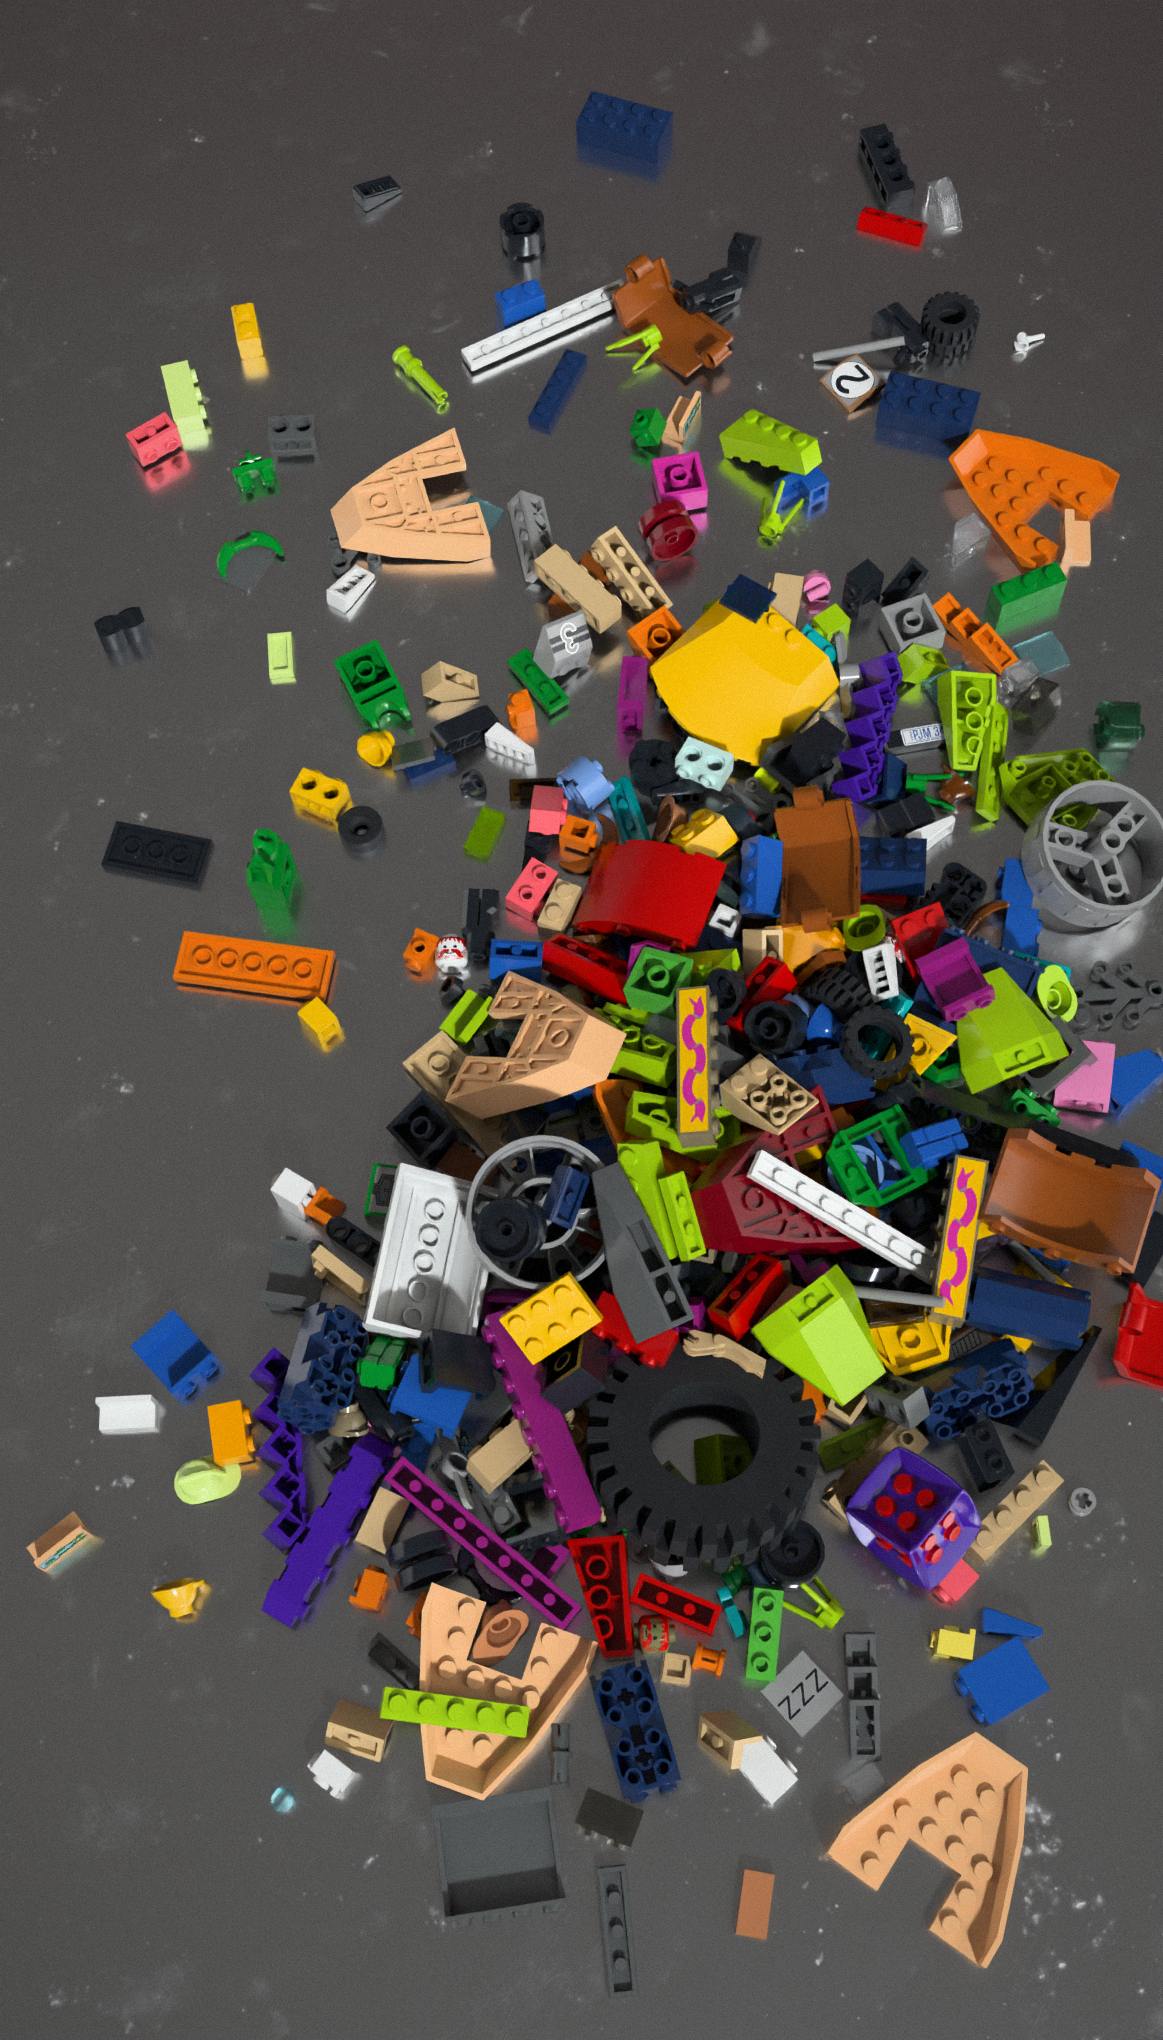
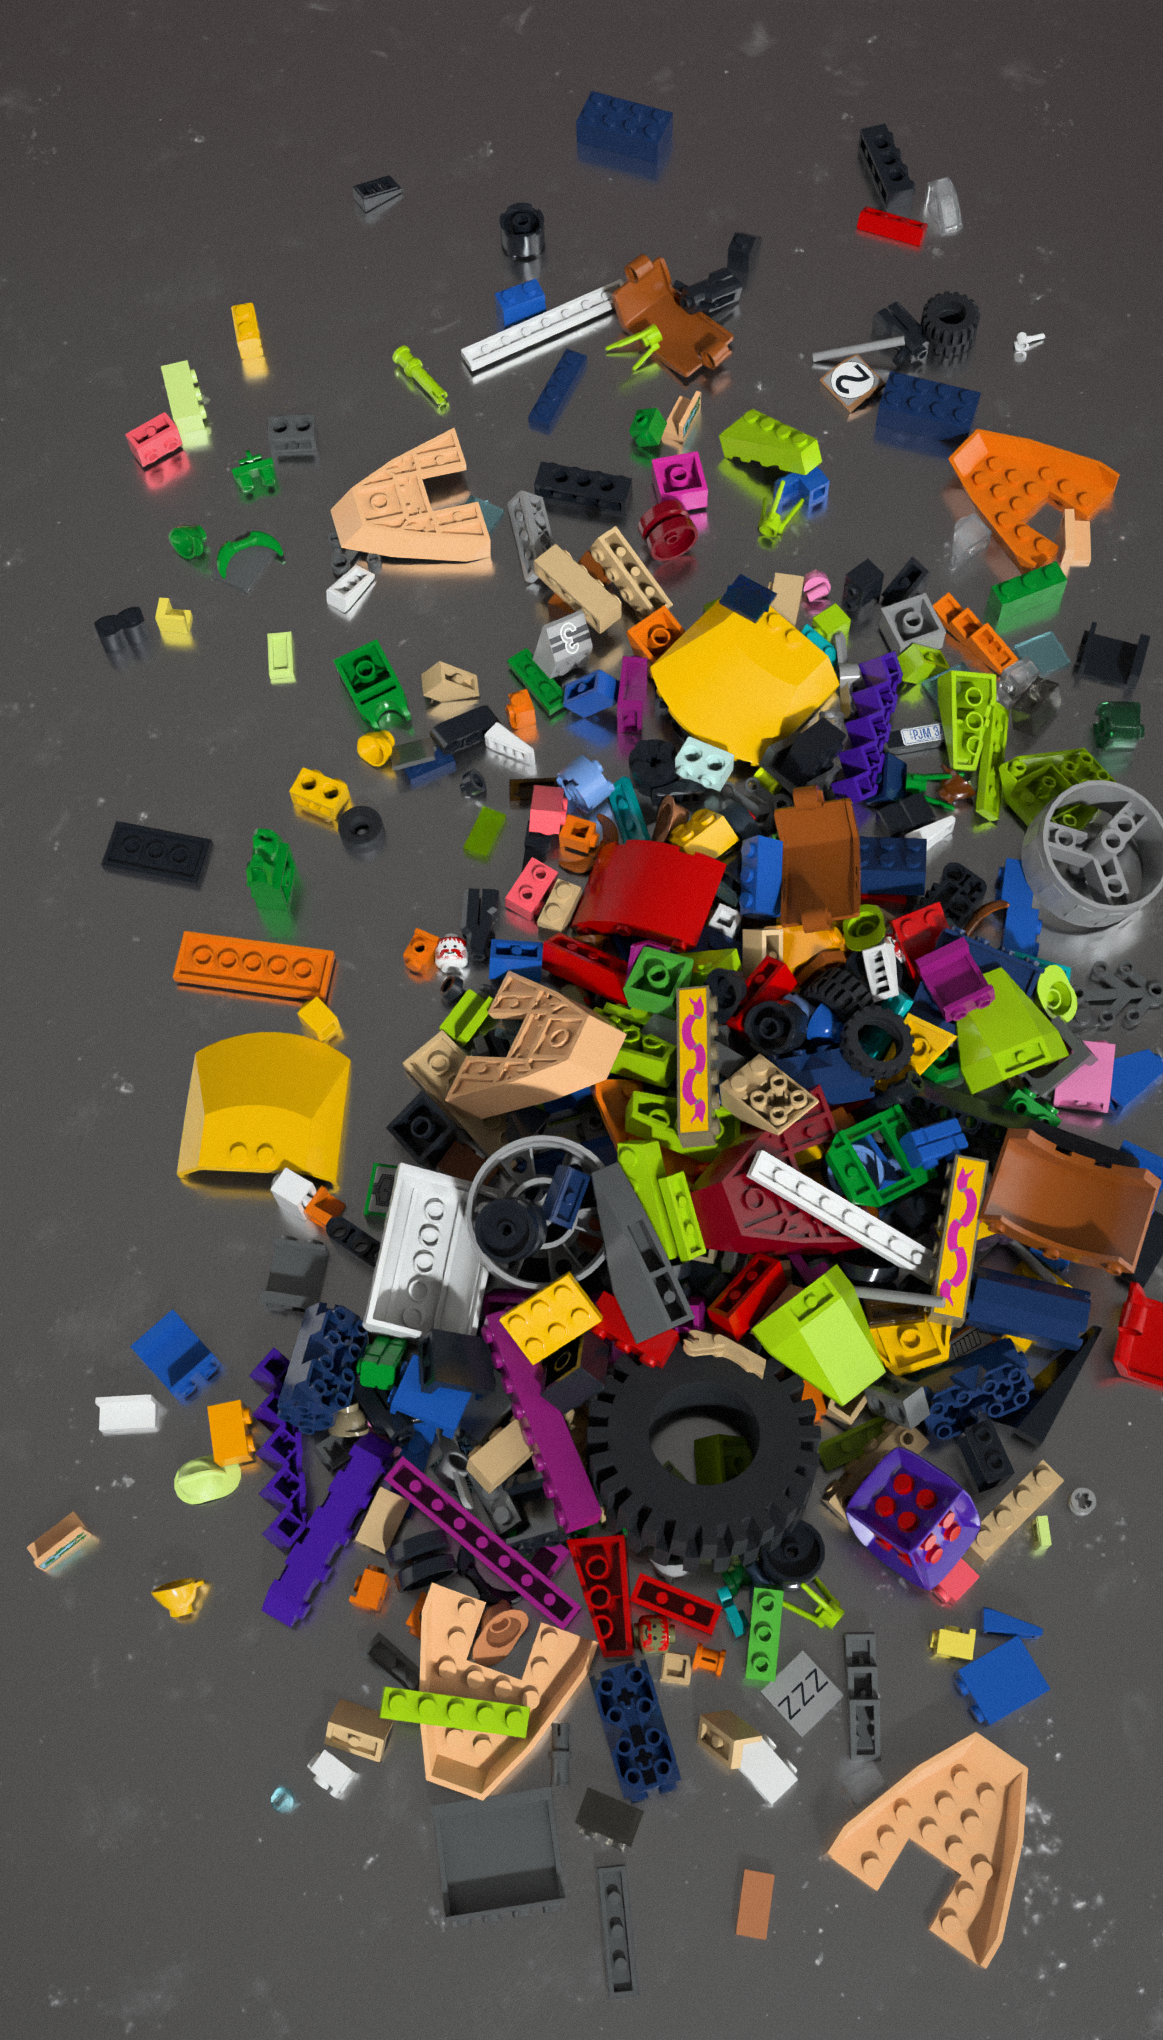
tan container [311,1245,370,1307] -> none
none -> light yellow panel [155,597,192,633]
none -> green piece [168,525,207,559]
none -> yellow windscreen [177,1032,351,1185]
none -> black brick [534,461,632,515]
none -> blue brick [563,669,620,718]
none -> black panel [1075,622,1150,690]

